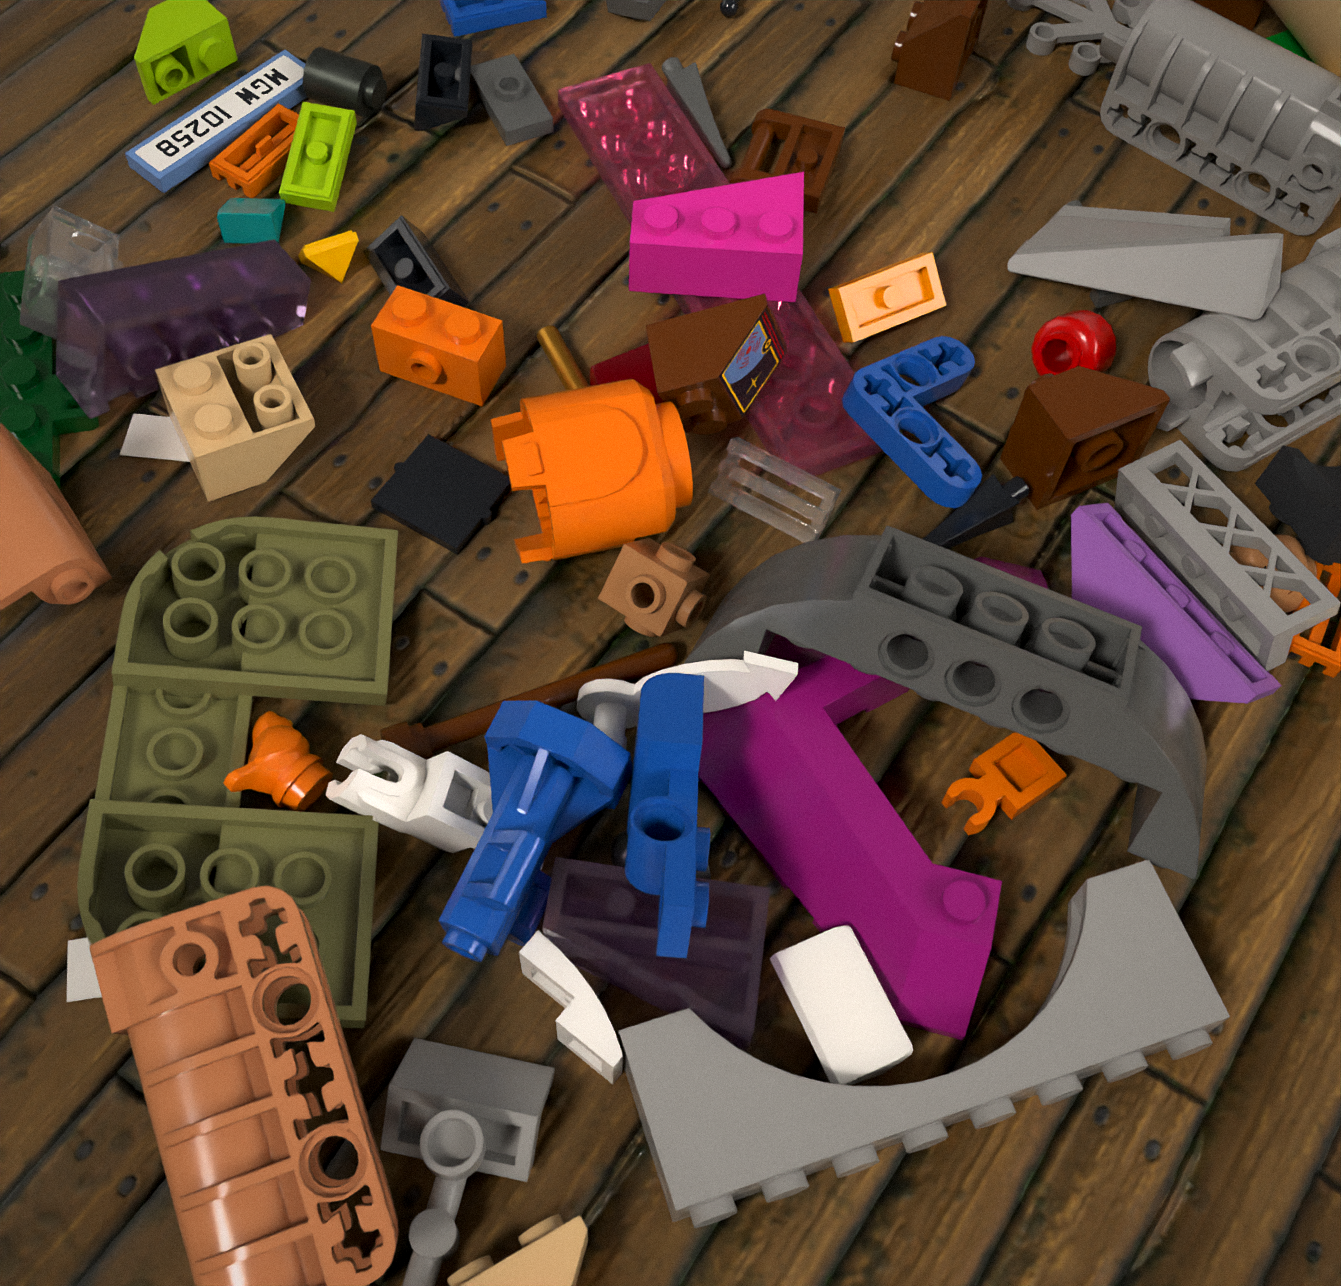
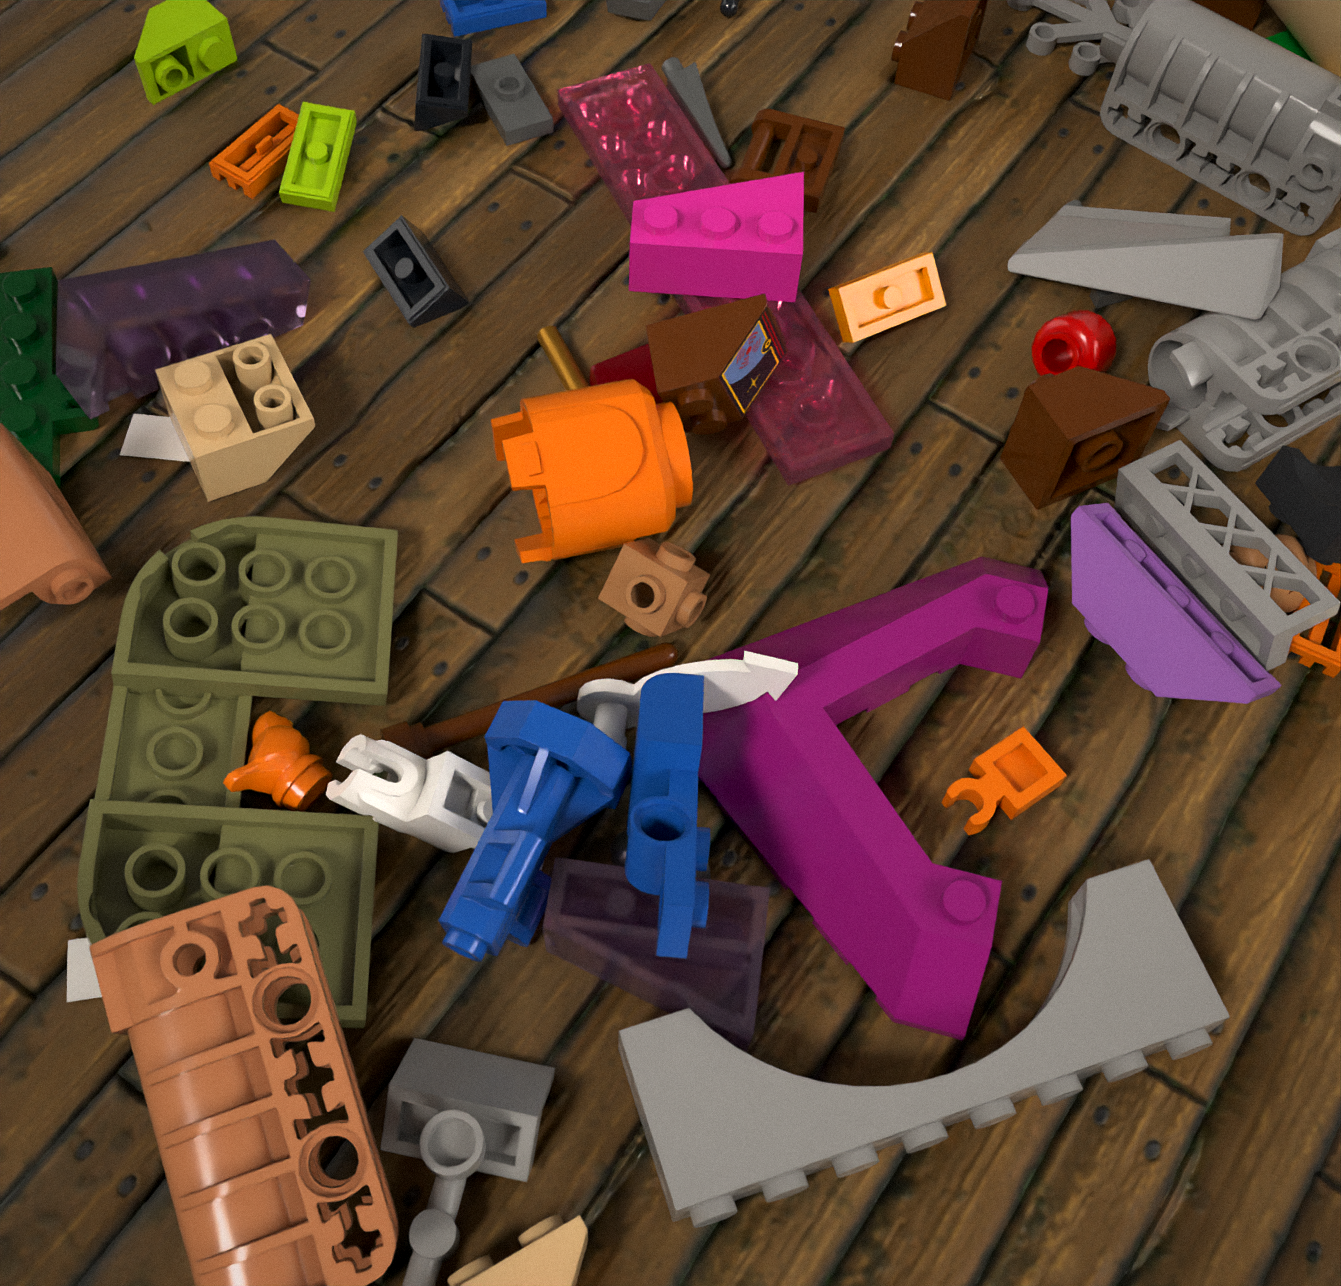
clear brick [19,205,123,351] -> none
tile [125,49,307,193] -> none
teal slope [217,198,285,245] -> none
yellow slope [298,230,359,283] -> none
pearl dark grey brick [303,47,387,117] -> none
orange brick [371,285,506,407] -> none
black piece [371,434,512,555] -> none
white slope [519,931,623,1085] -> none
dark grey slope [684,525,1207,879] -> none
clear tile [708,437,841,543] -> none
white slope [770,925,913,1085] -> none
blue beam [842,336,982,508] -> none
black piece [923,474,1029,549] -> none

